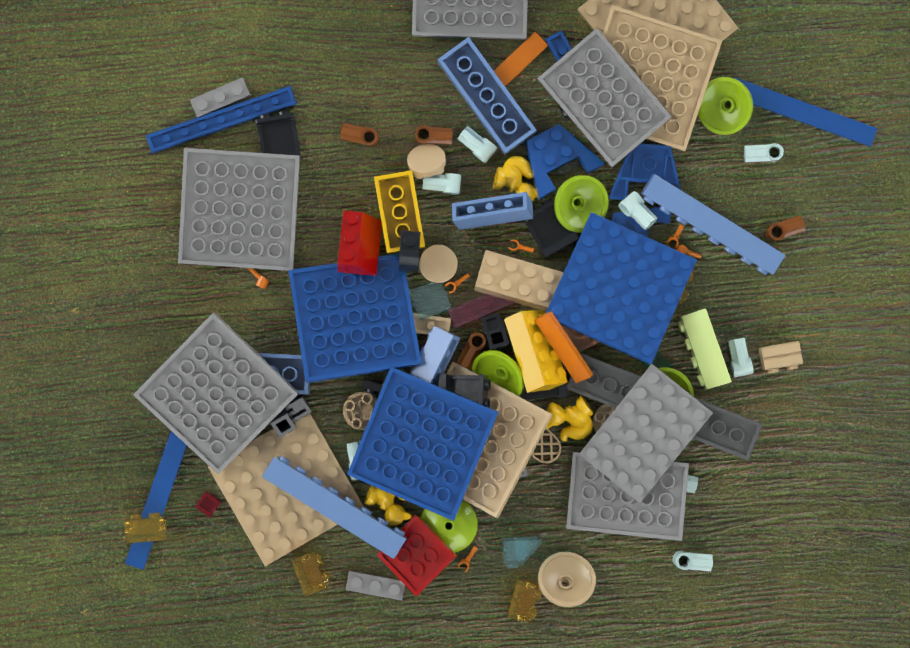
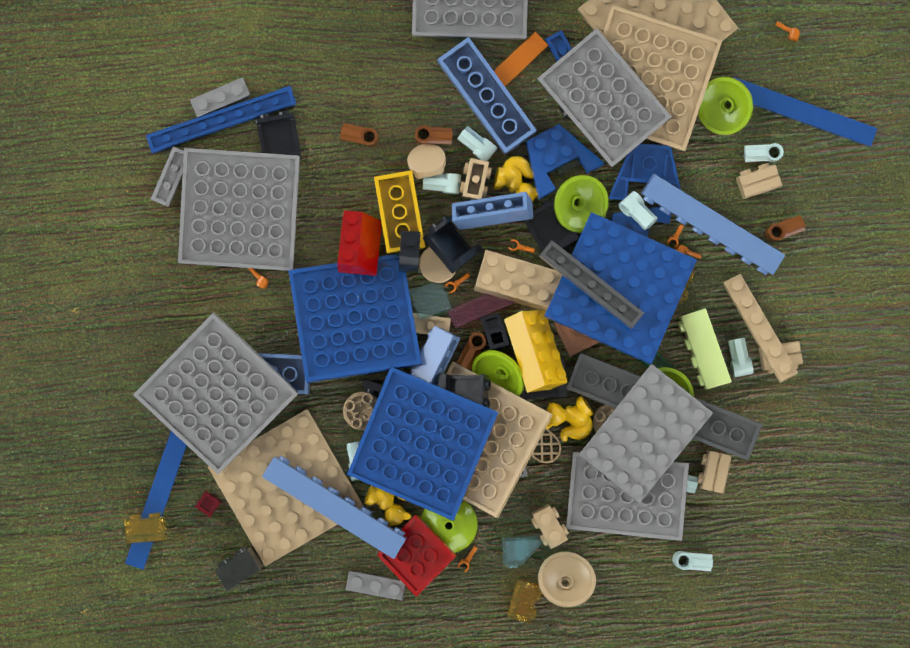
black brick [270,394,312,438] -> none
clear yellow hinge [291,551,330,597] -> none
orange tile [534,311,593,383] -> none
none -> light grey plate [151,147,184,207]
none -> pearl dark grey brick [215,546,264,591]
none -> black panel [423,215,483,274]
none -> tan brick [459,158,492,200]
none -> tan brick [531,504,569,549]
none -> dark grey plate [539,241,644,329]
none -> tan brick [698,450,732,494]
none -> tan plate [723,274,798,383]
none -> tan brick [736,163,782,200]
none -> orange hand [775,21,800,41]

